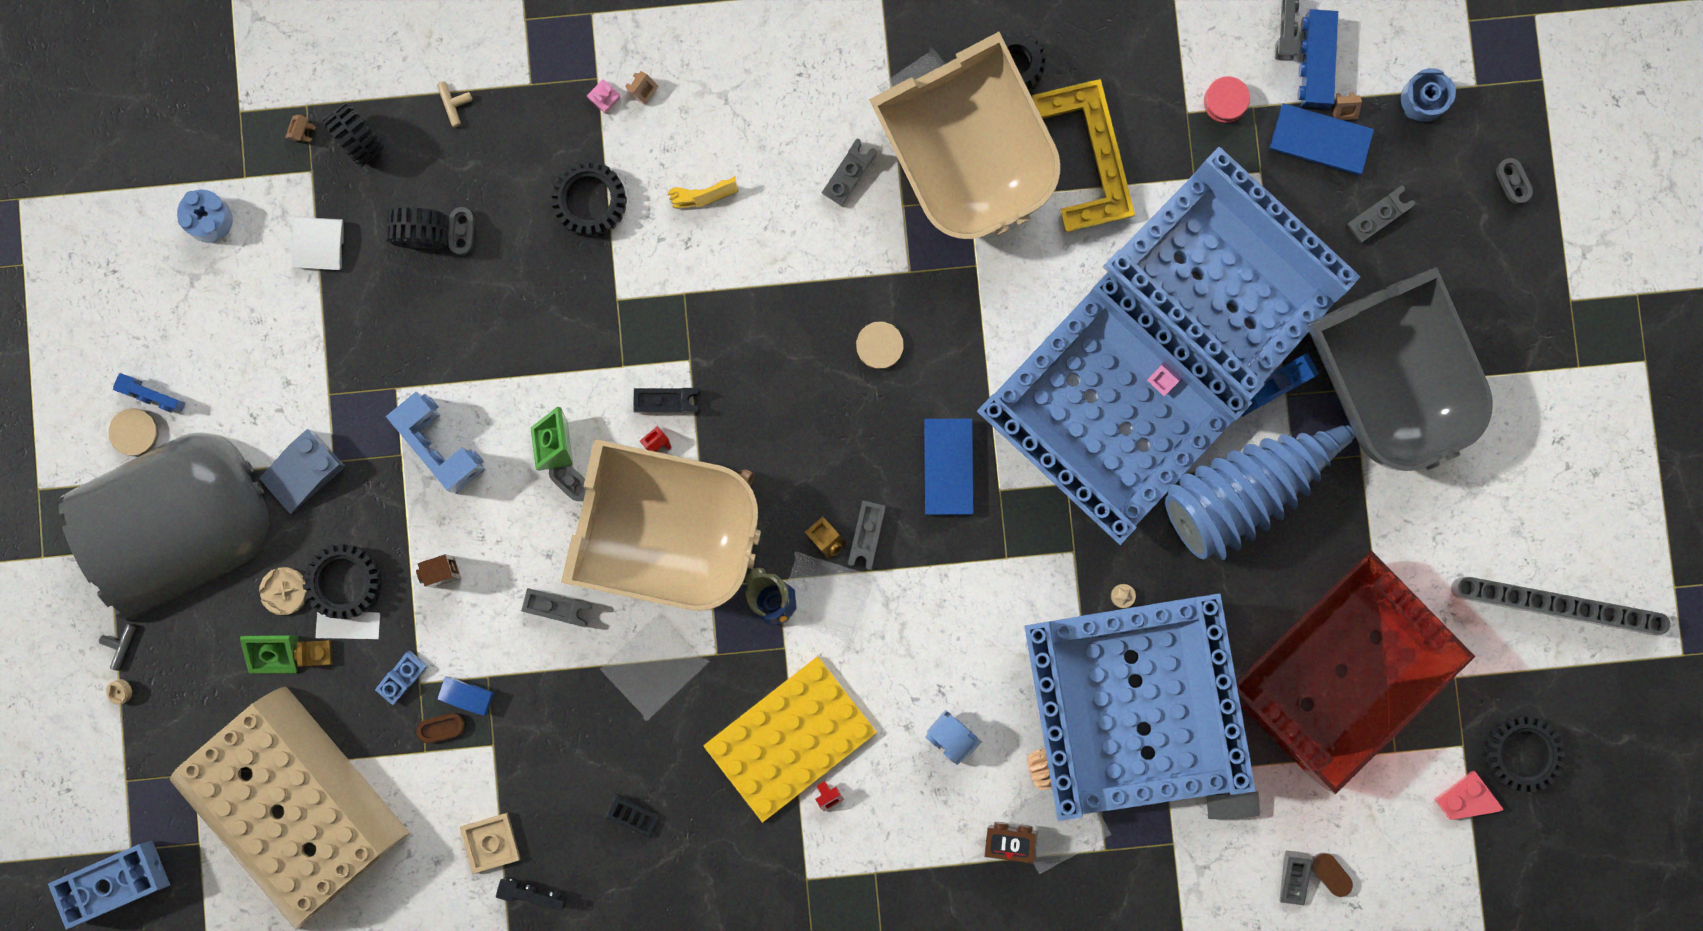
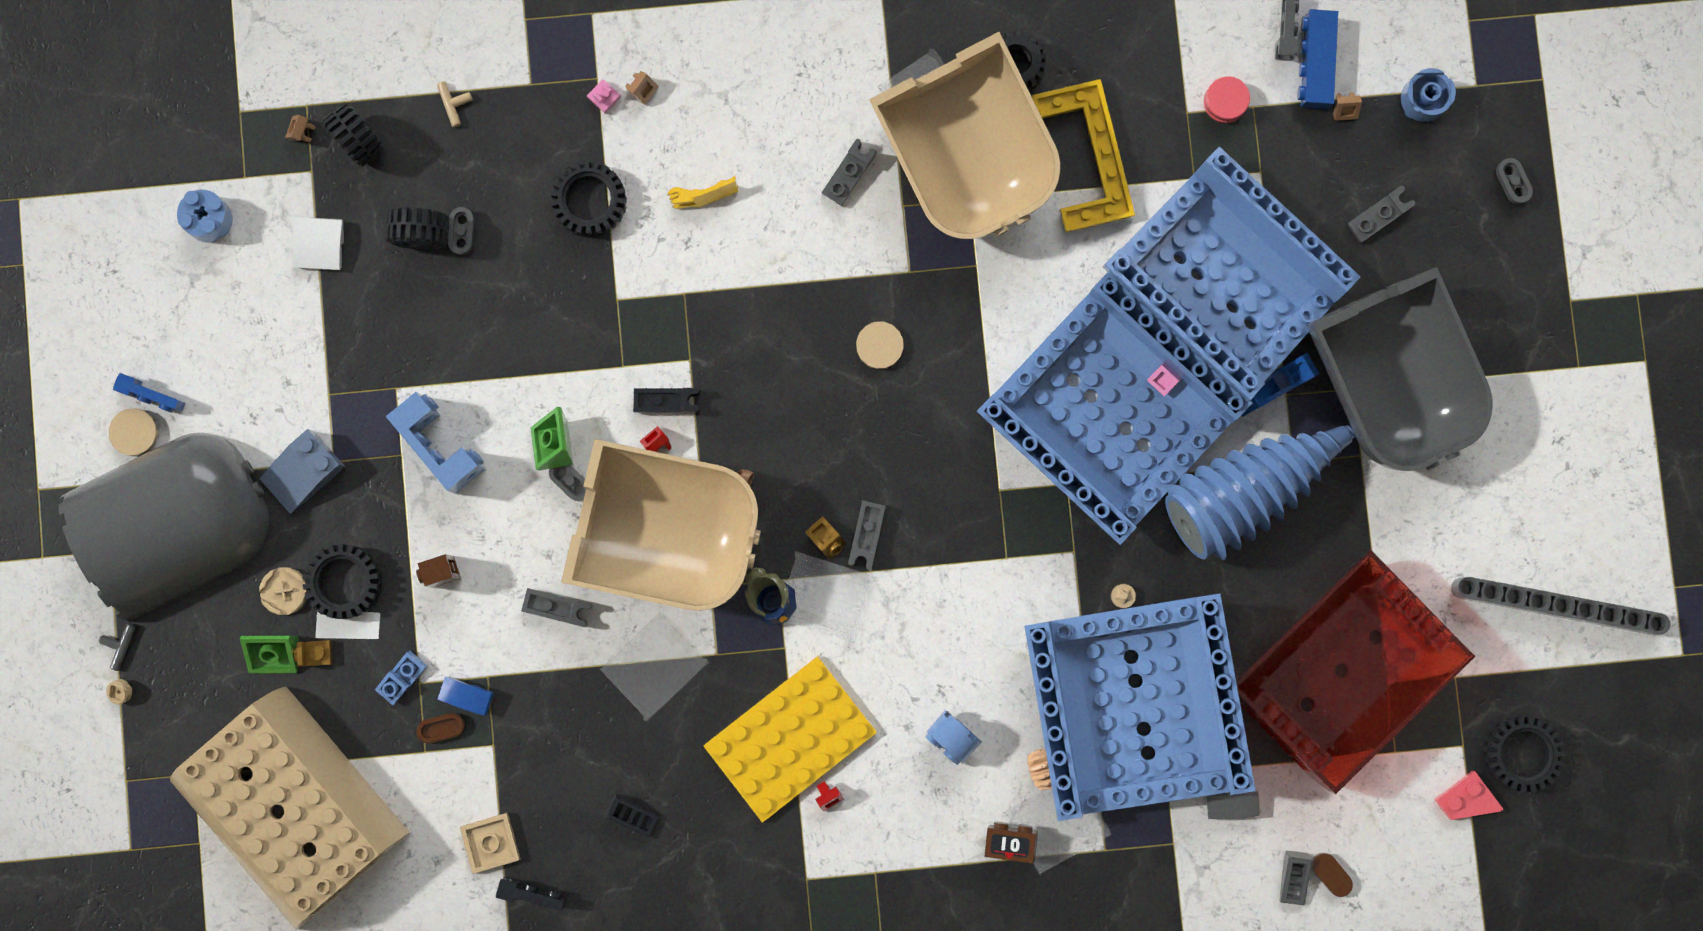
medium blue plate [48,841,170,930] -> none
blue tile [924,419,973,515] -> none
blue tile [1269,103,1374,176] -> none

